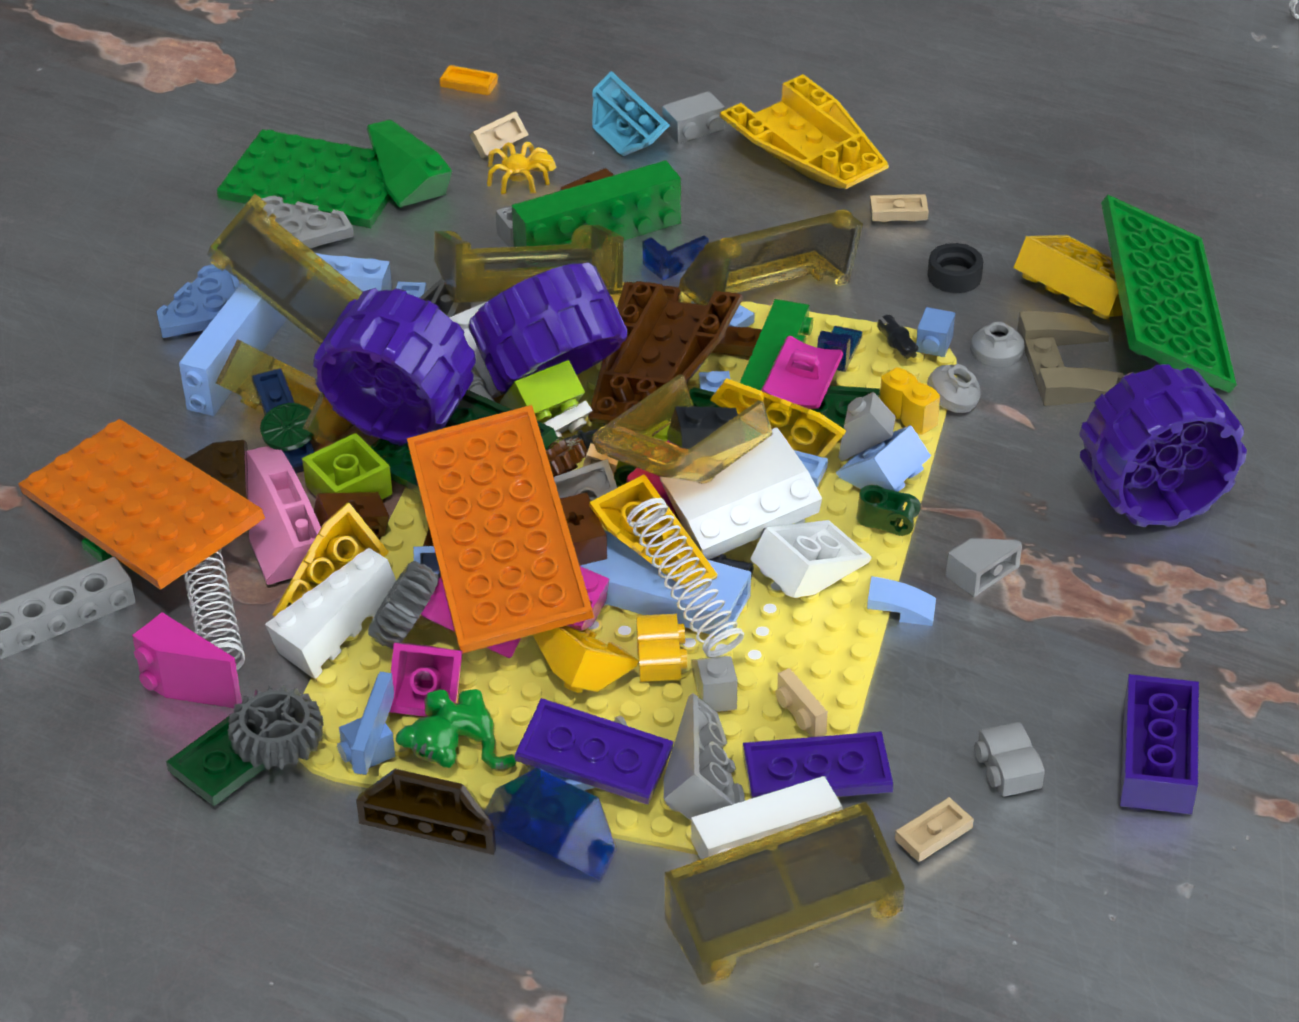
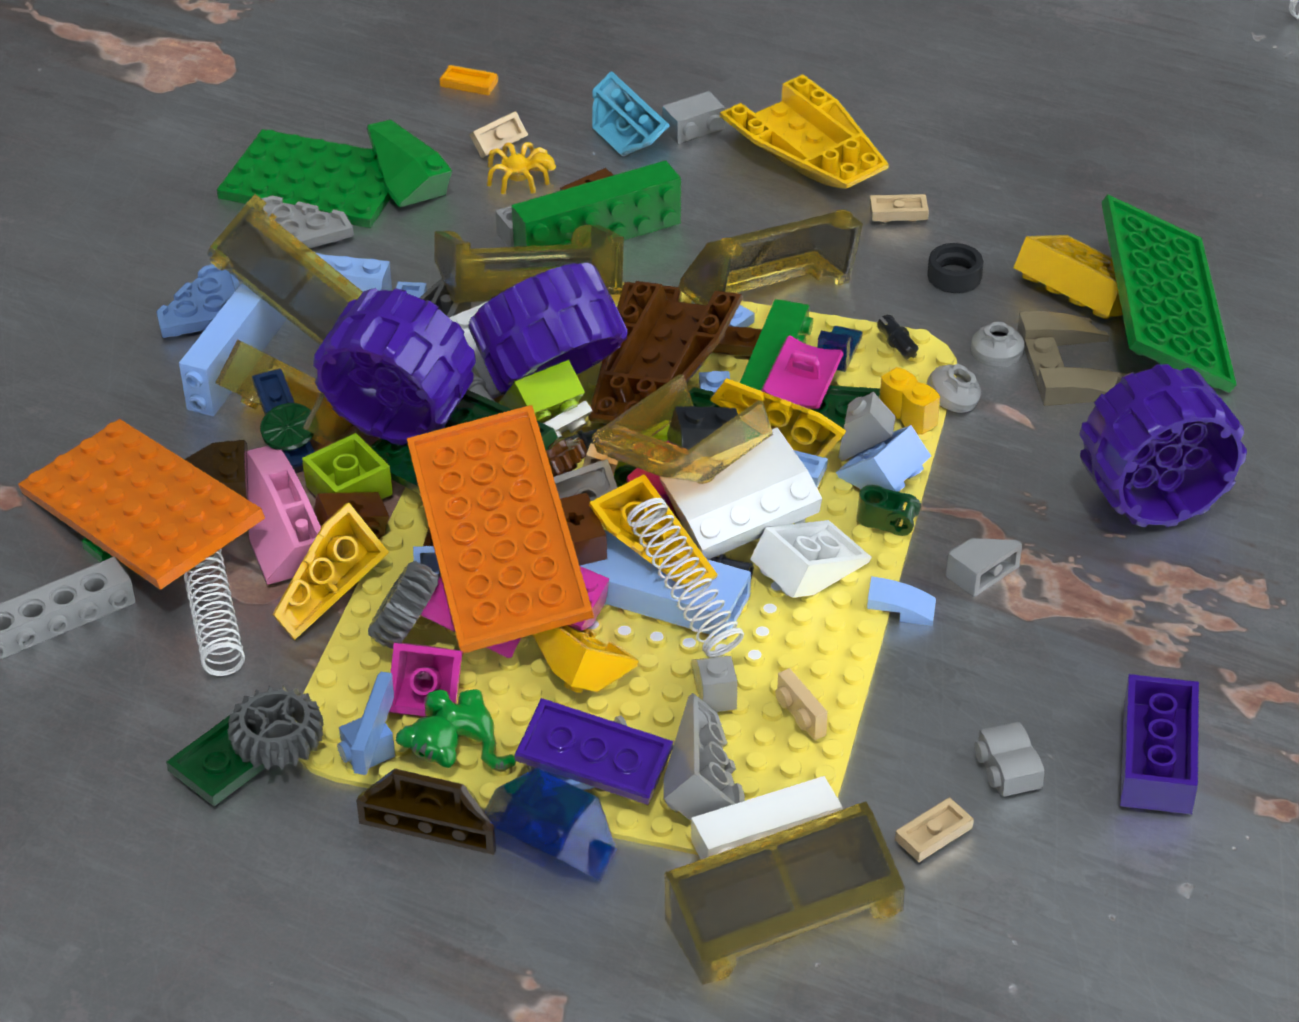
dark pink slope [132,612,242,708] -> none
white wedge [265,548,396,679] -> none
yellow brick [636,614,687,682] -> none
clear blue bracket [642,235,709,281] -> none
dark purple tile [742,731,894,799] -> none
medium blue brick [916,307,955,357] -> none

